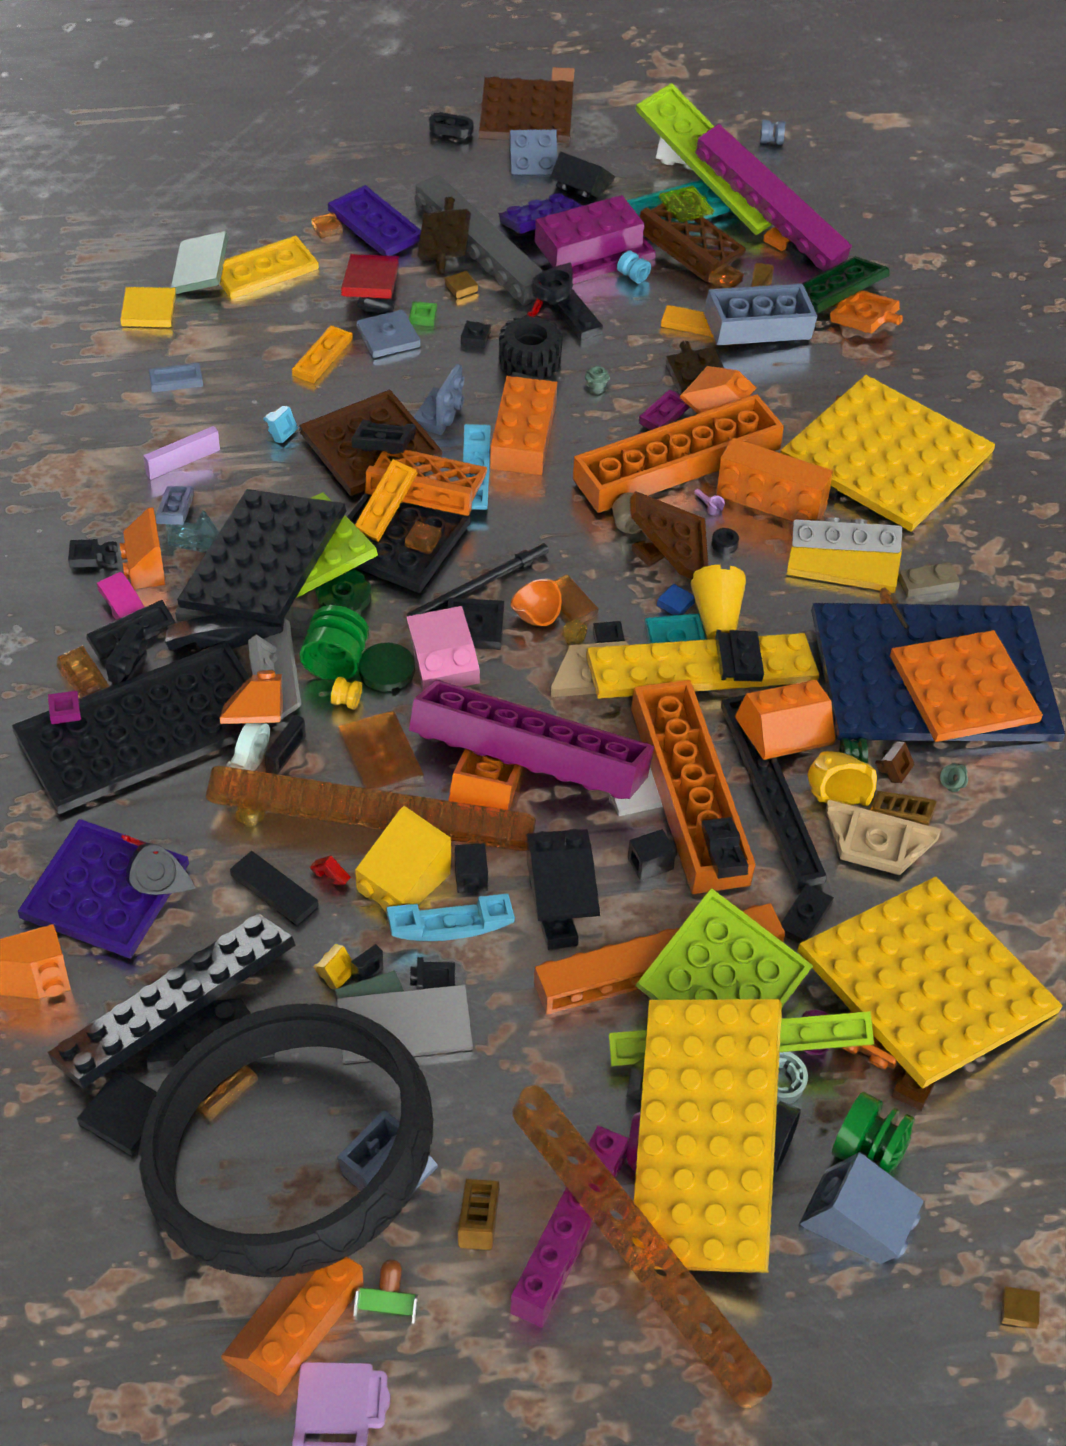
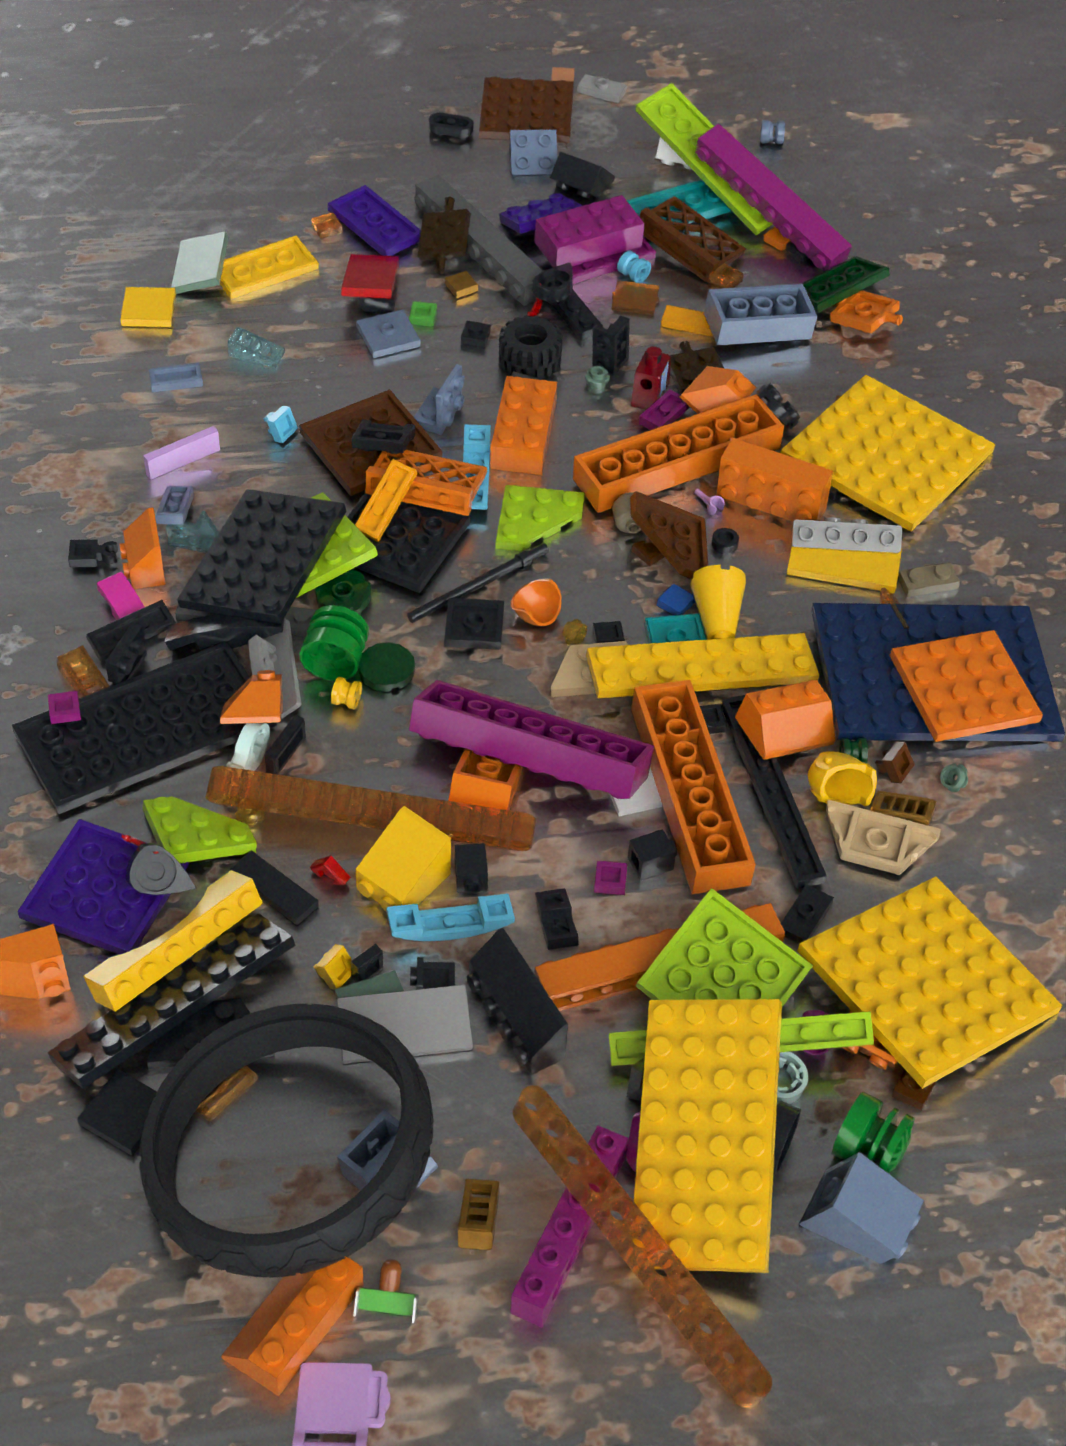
light orange tile [292,325,353,384] -> none
clear orange tile [339,710,424,797] -> none
clear orange plate [405,521,441,554] -> none
bright pink slope [406,606,480,691] -> none
black slope [527,829,600,921] -> none
clear orange tile [554,574,599,626] -> none
clear neon green piece [659,186,714,222] -> none
black slope [702,817,749,879] -> none
black plate [715,630,764,682] -> none
pearl gold slope [751,263,774,287] -> none
pearl gold tile [1002,1286,1040,1329] -> none
none -> yellow arch [83,870,263,1012]
none -> lime plate [142,796,257,863]
none -> clear light blue slope [228,327,285,368]
none -> black slope [467,928,568,1075]
none -> lime plate [495,485,585,551]
none -> light grey plate [577,74,627,103]
none -> black bracket [592,316,630,375]
none -> magenta plate [594,860,627,895]
none -> clear orange piece [612,280,659,315]
none -> dark red torso [631,346,671,410]
none -> black tile [700,704,727,734]
none -> black plate [756,383,800,429]

